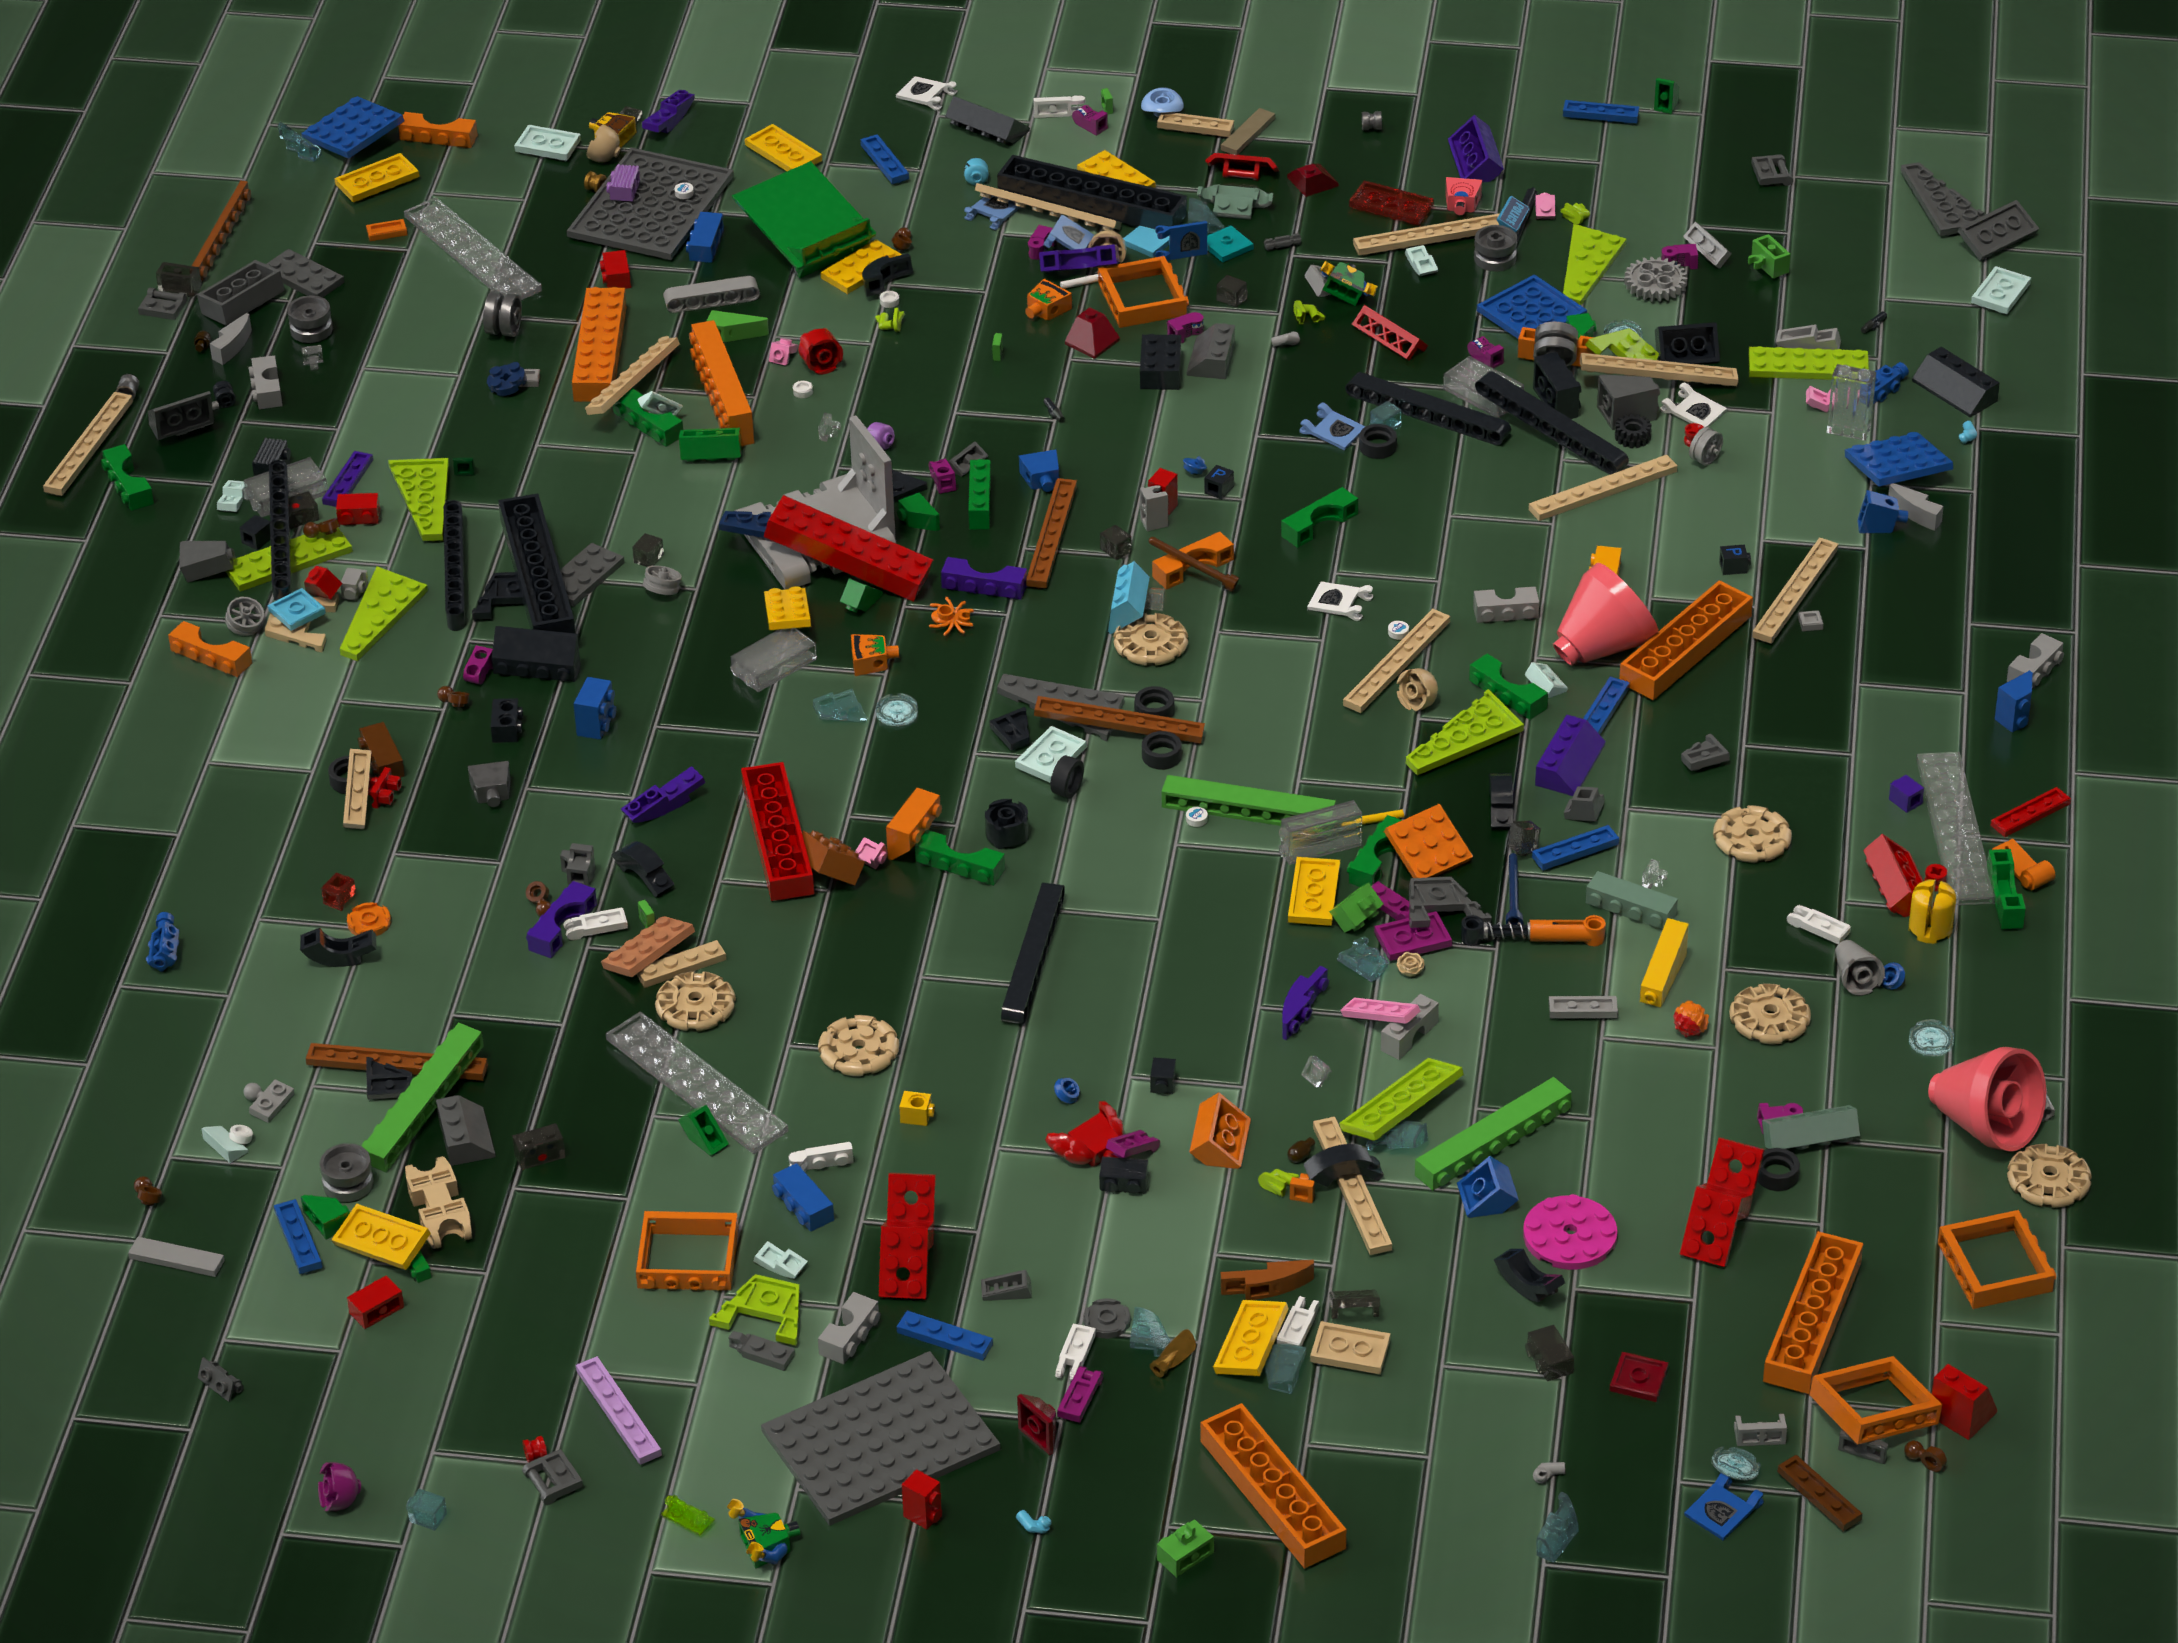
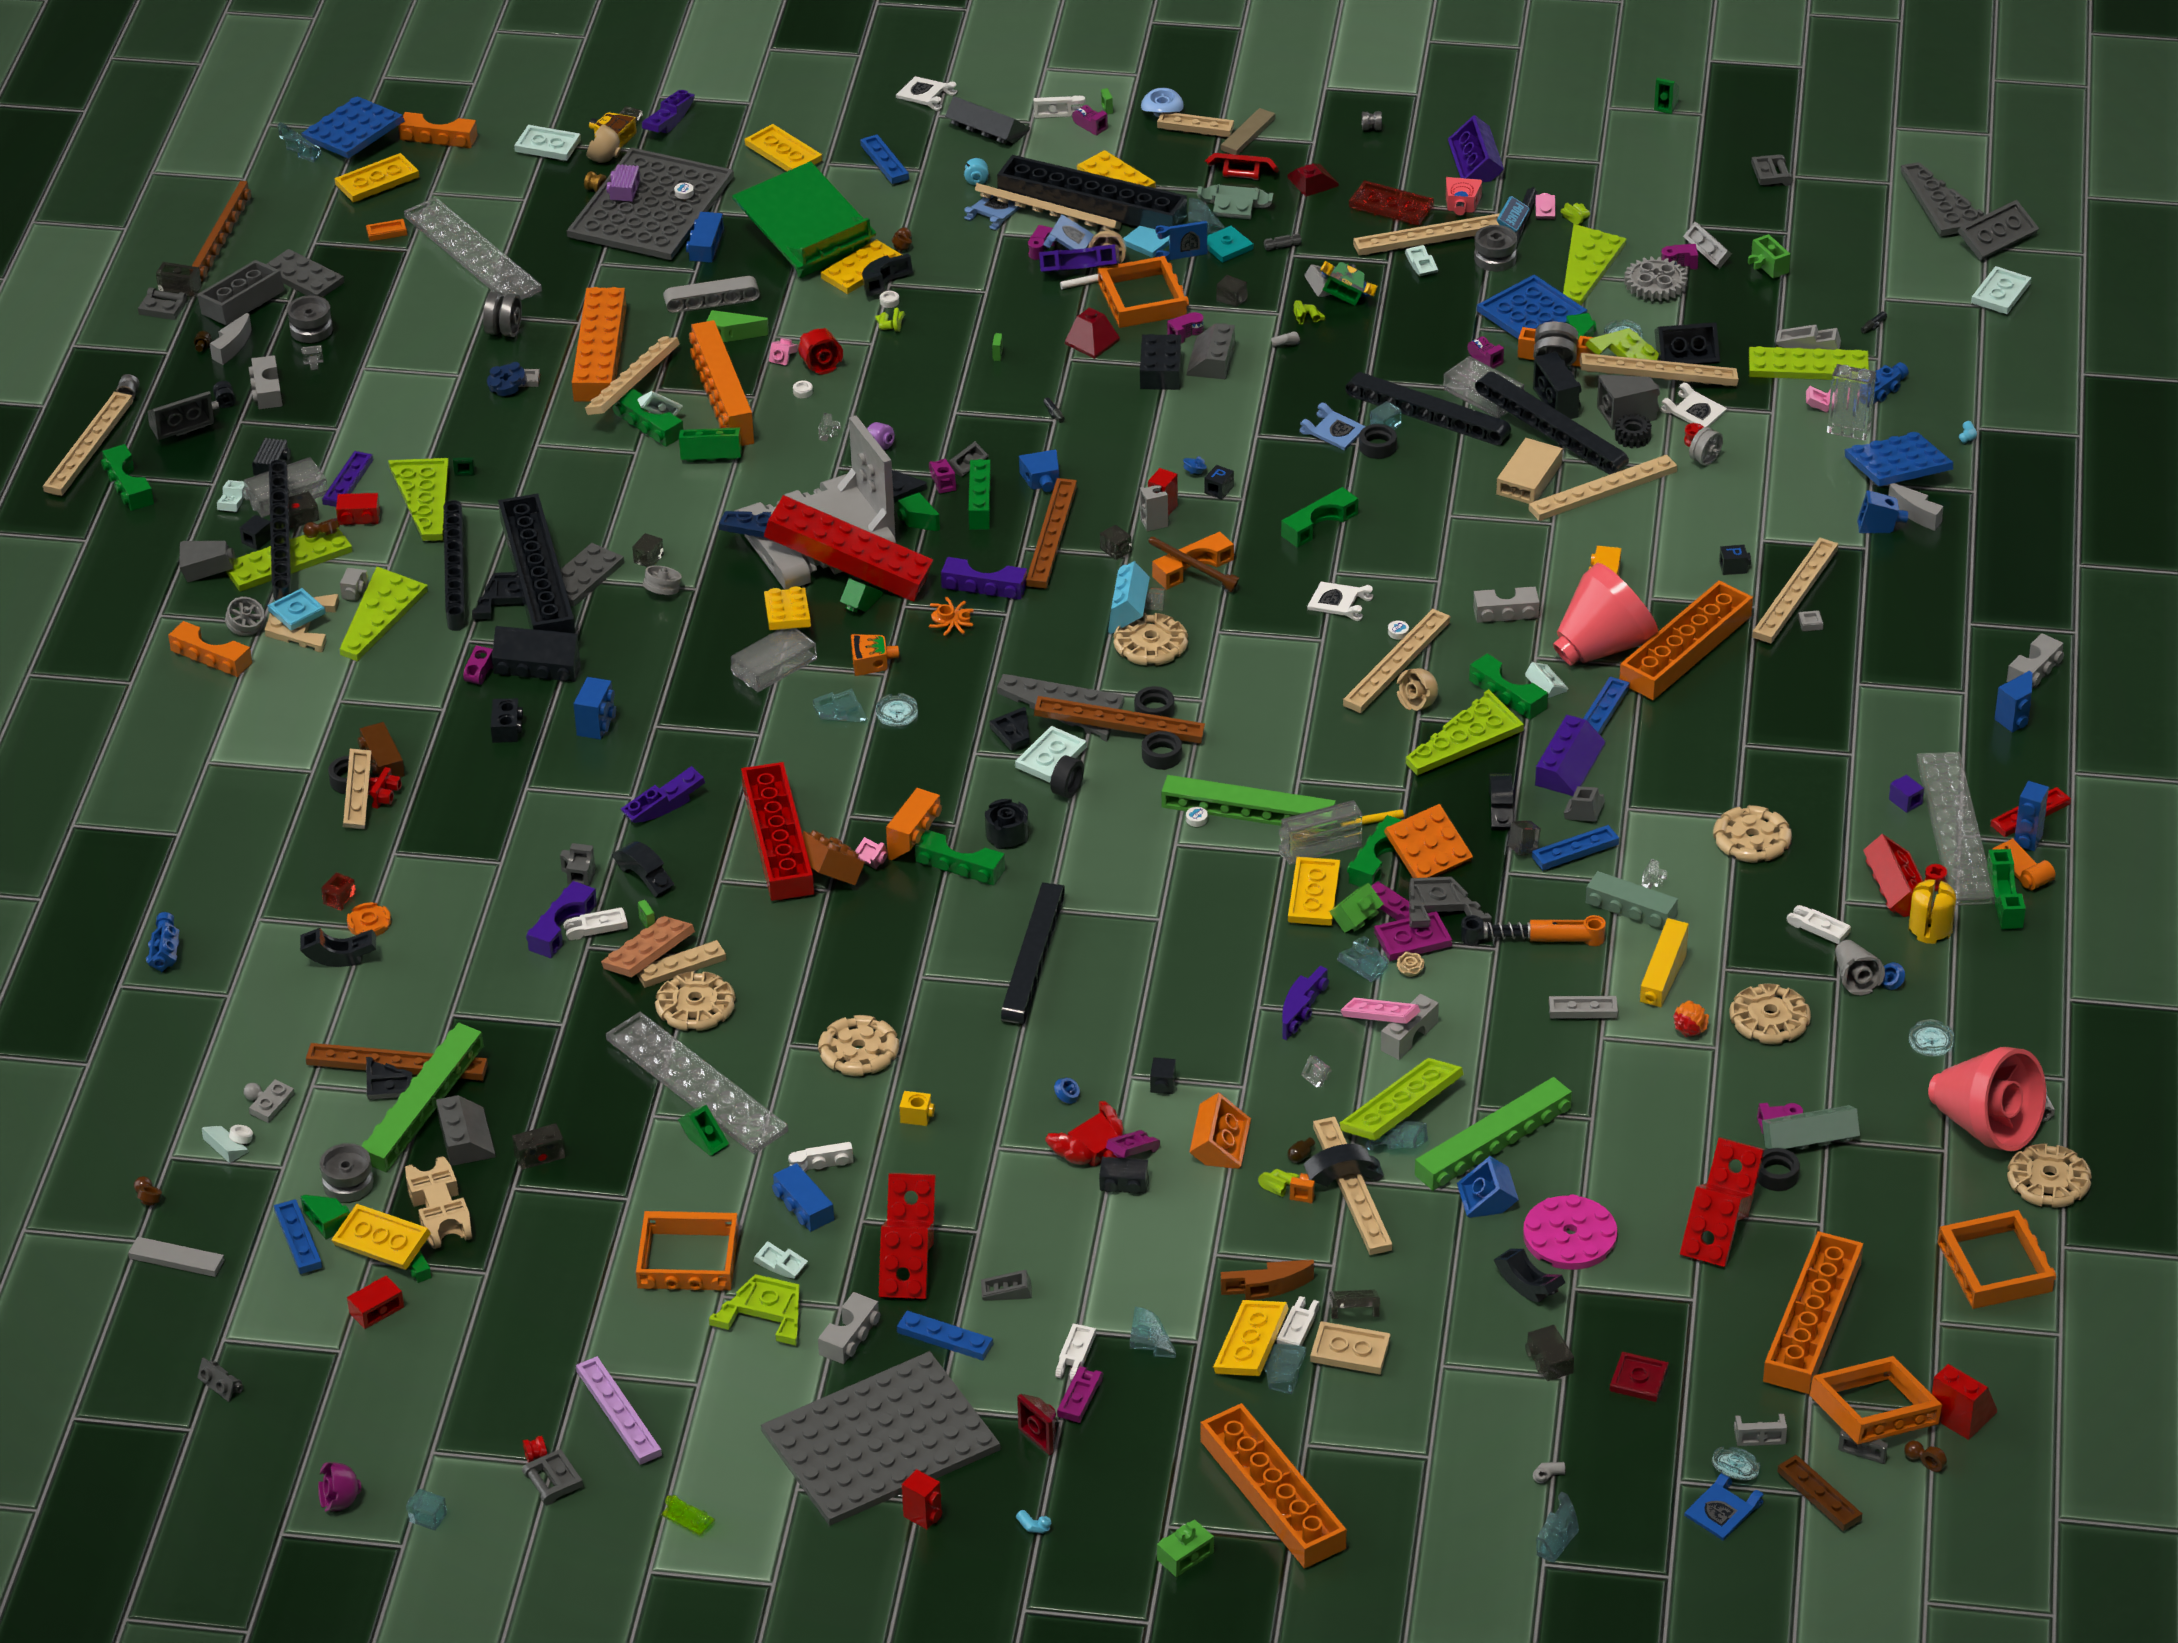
red slope [304,566,343,599] -> none
reddish brown plate [437,686,469,707] -> none
flat silver torso [468,761,510,807] -> none
reddish brown plate [526,881,551,917] -> none
red brick [599,250,631,289] -> none
torso [727,1499,800,1569] -> none
dark grey hinge [728,1331,795,1371] -> none
orange torso [1025,279,1072,320] -> none
dark grey tile [1083,1298,1131,1339] -> none
pearl gold piece [1150,1329,1196,1377] -> none
fence [1352,305,1428,360] -> none
dark blue piece [1505,853,1523,925] -> none
blue plate [1563,100,1639,123] -> none
dark grey wing [1681,734,1730,771] -> none
black slope [1912,346,2000,418] -> none
none -> tan brick [1496,438,1563,504]
none -> blue brick [2014,781,2049,851]

